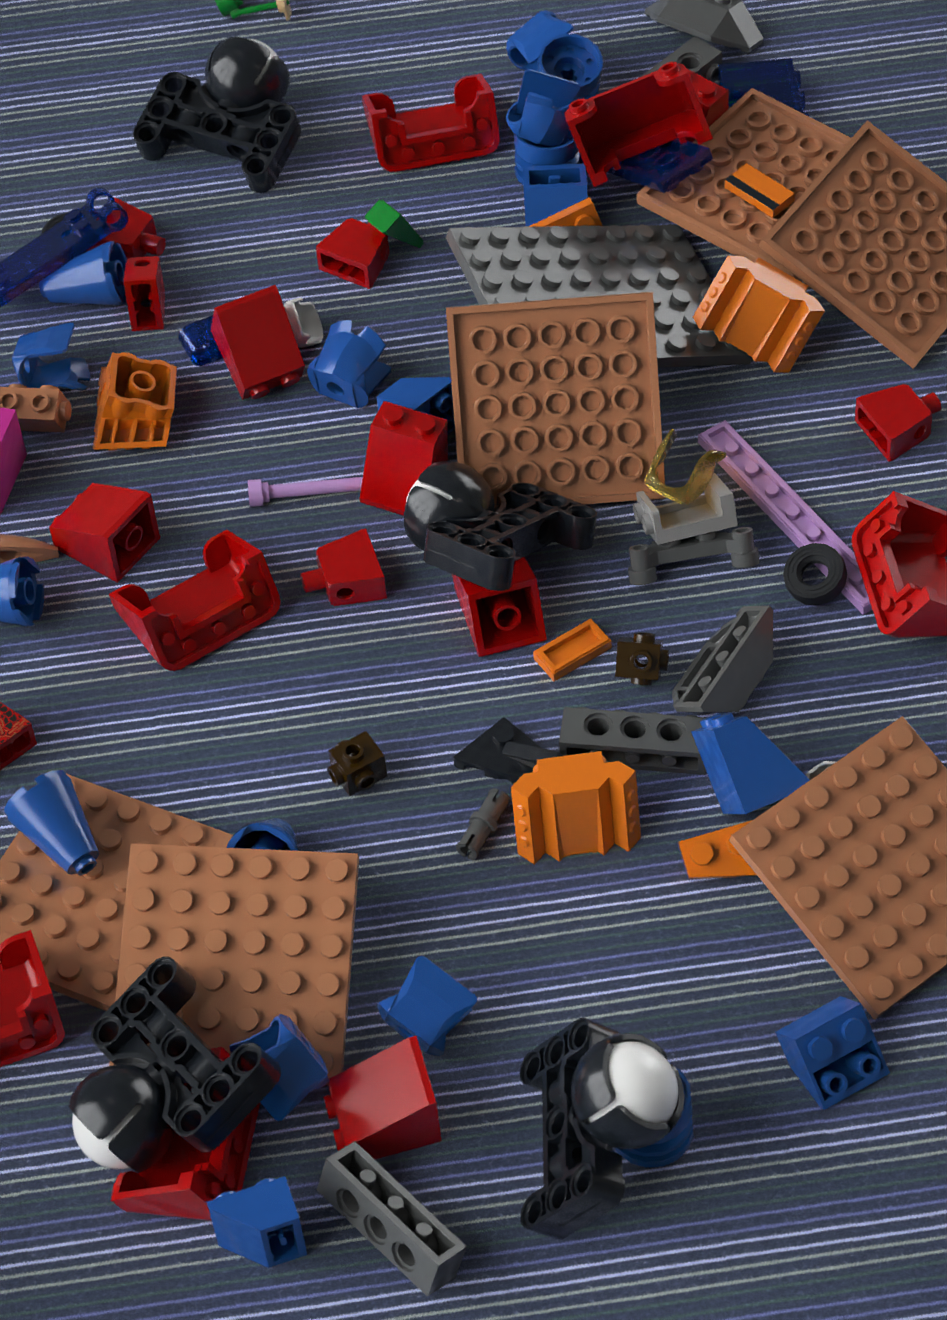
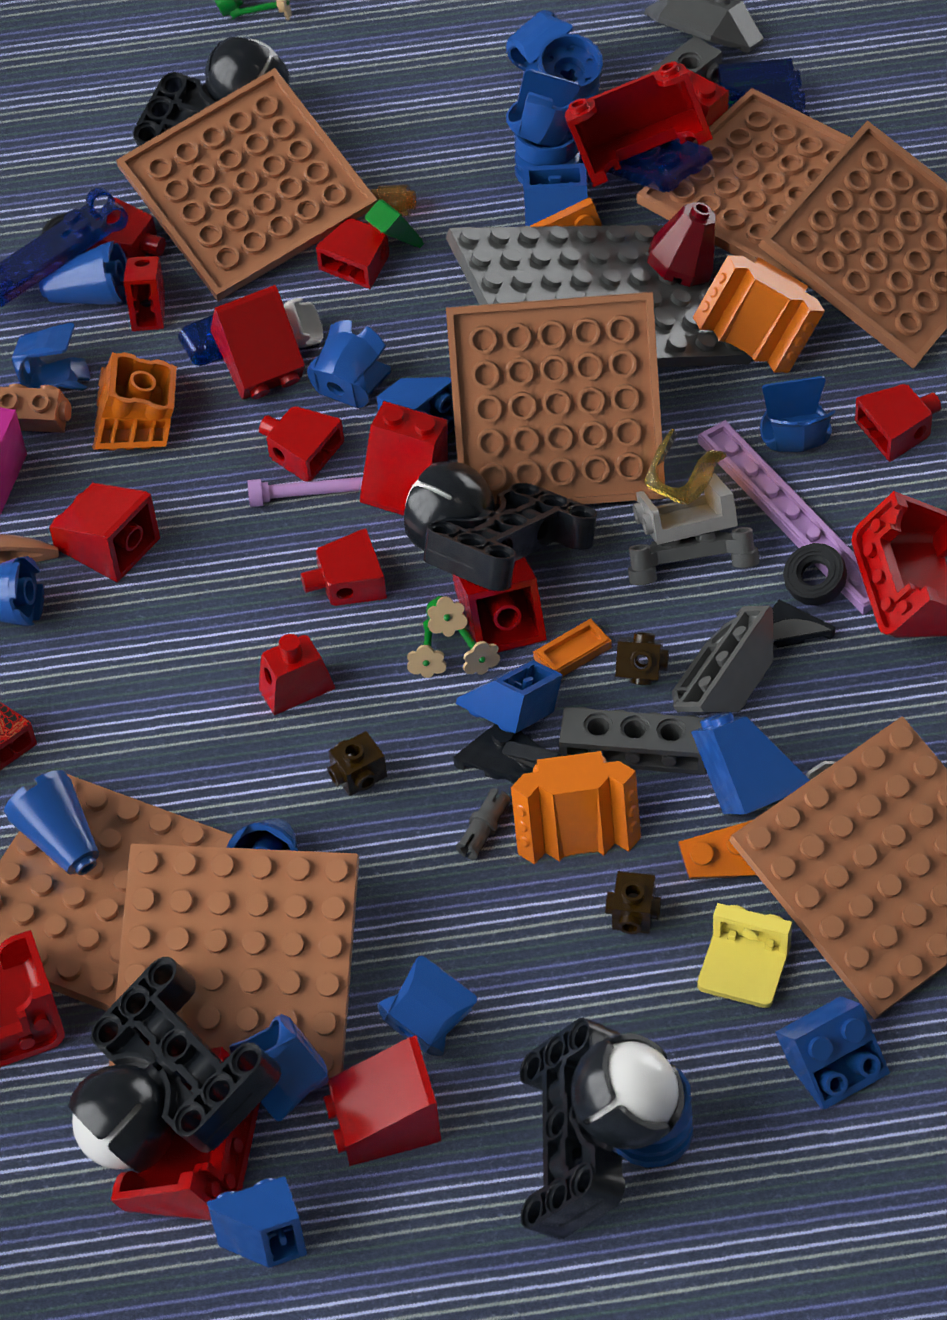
red windscreen [108,529,281,671] -> none
dark grey brick [317,1141,467,1297] -> none
red windscreen [362,74,500,172] -> none
orange tile [725,163,795,218] -> none
none -> nougat plate [116,68,377,301]
none -> red torso [259,406,344,482]
none -> red torso [259,634,335,716]
none -> clear orange brick [370,184,417,216]
none -> tan plant [407,596,500,678]
none -> blue slope [456,660,563,733]
none -> dark brown brick [605,871,661,934]
none -> dark red cone [647,202,716,287]
none -> light yellow bracket [697,903,792,1008]
none -> blue piece [760,376,835,452]
none -> tile [772,599,836,648]

